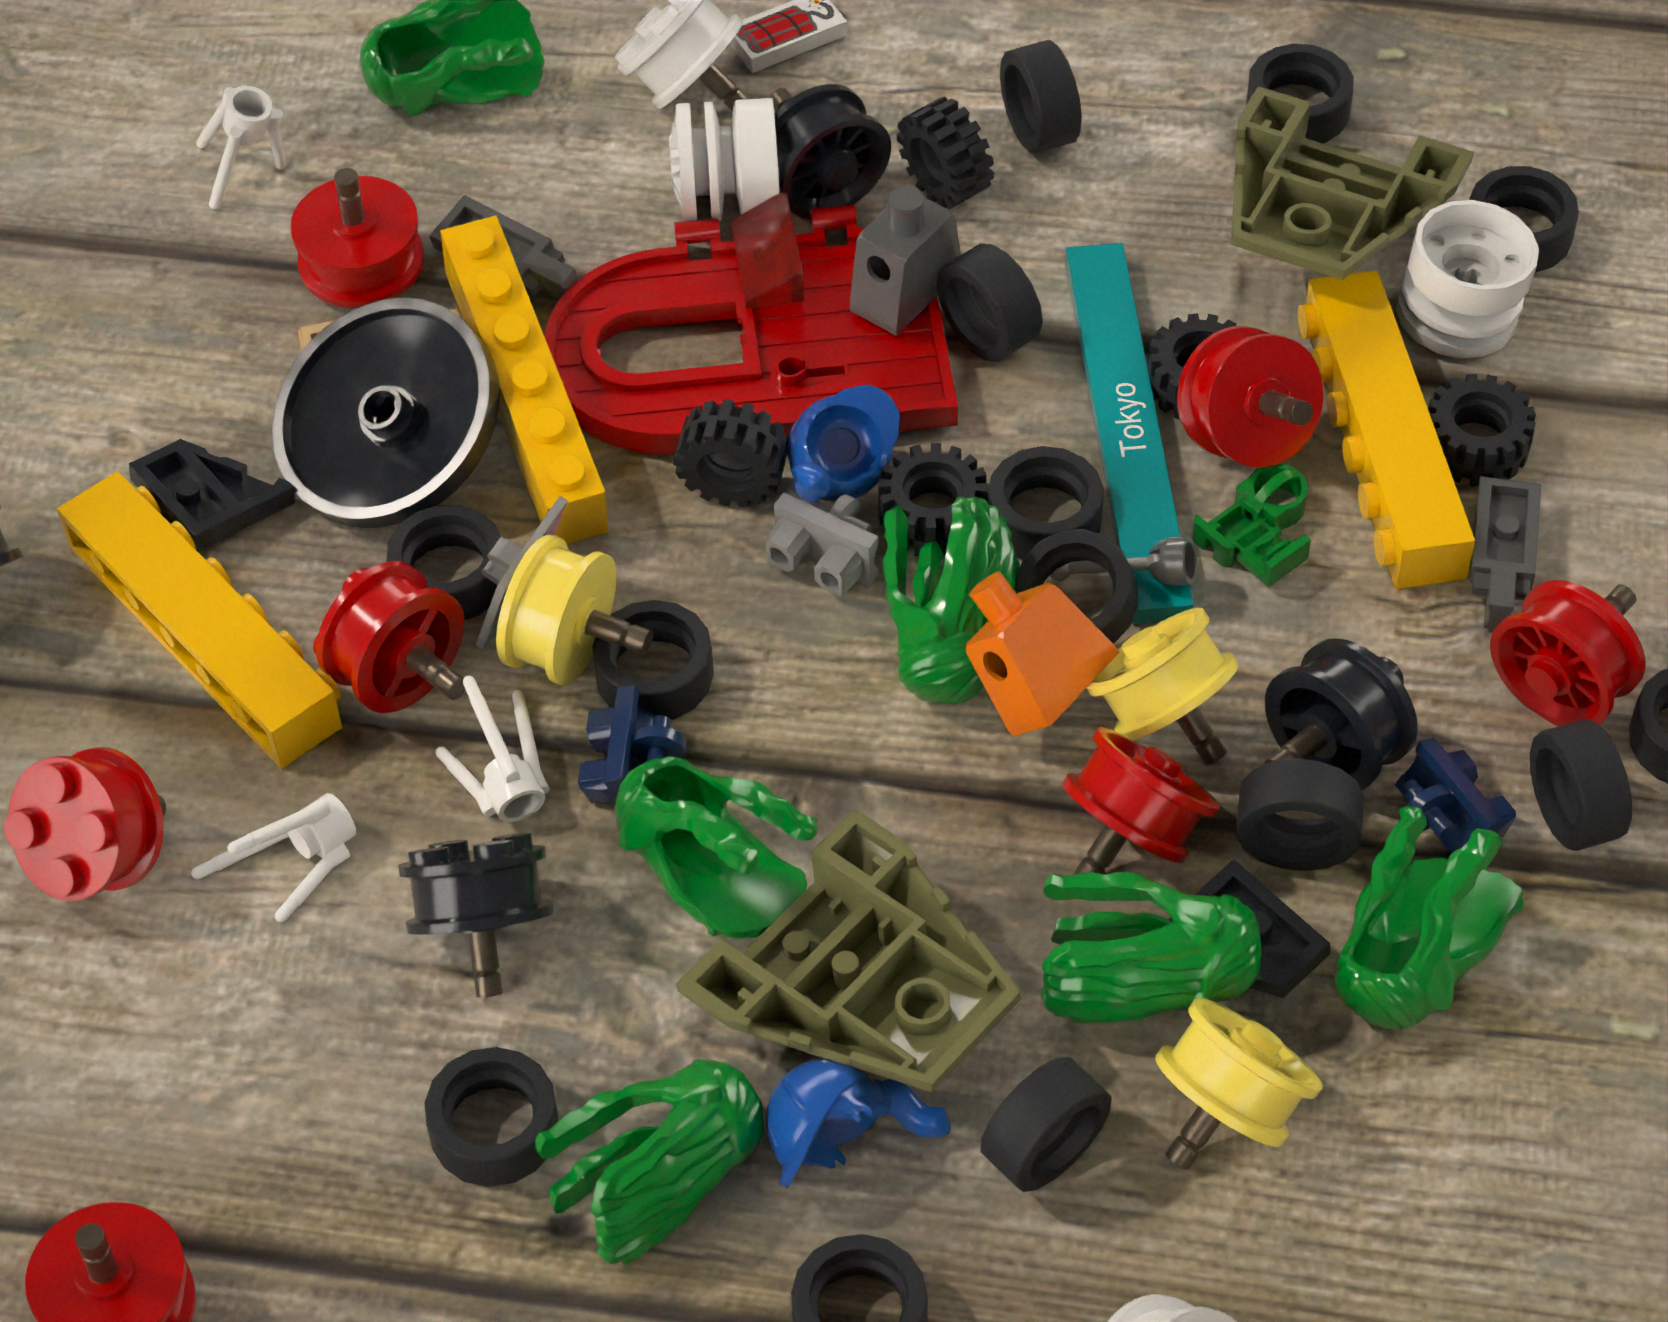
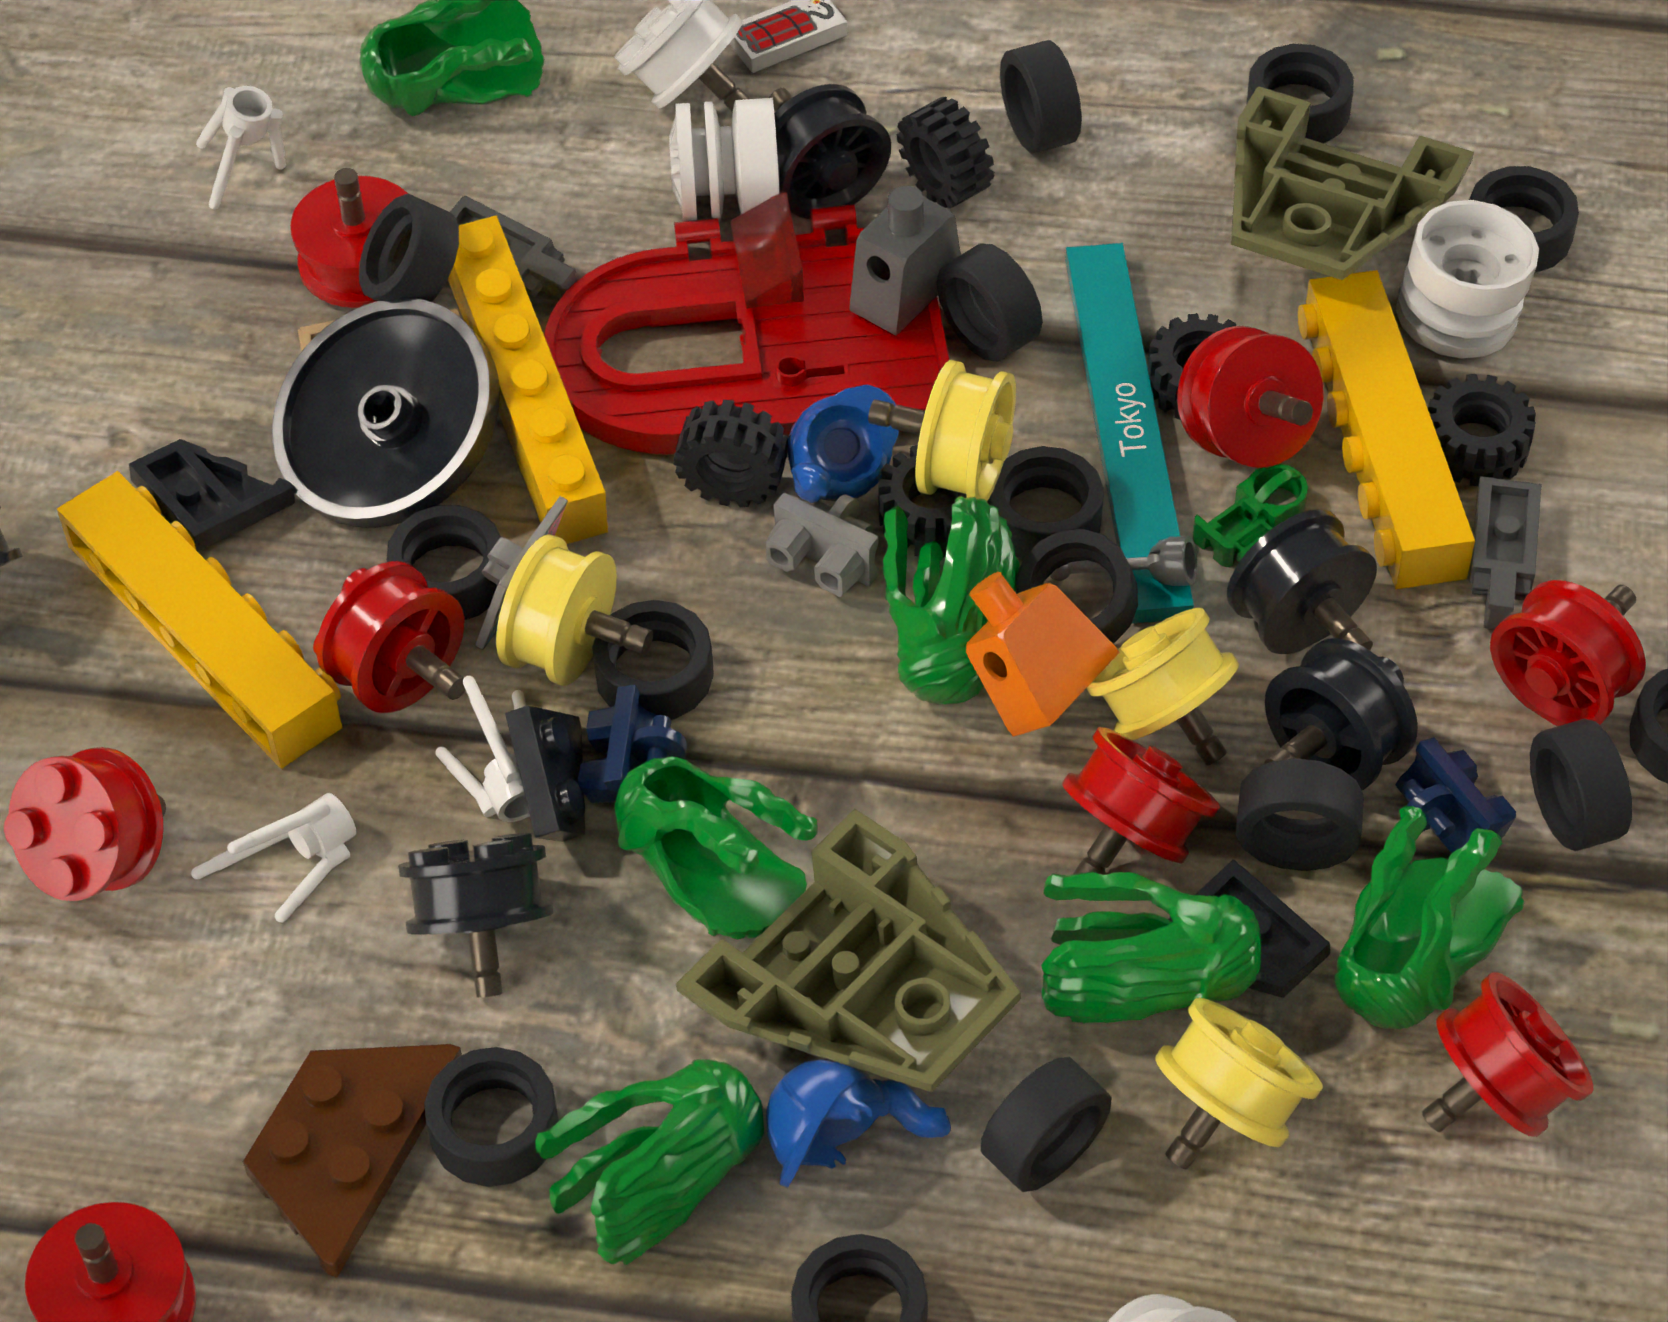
none -> reddish brown wing [243,1044,462,1278]
none -> black tyre [359,194,459,302]
none -> black wing [505,705,585,842]
none -> light yellow wheel [868,360,1016,501]
none -> black wheel [1227,509,1377,654]
none -> red wheel [1422,972,1594,1137]

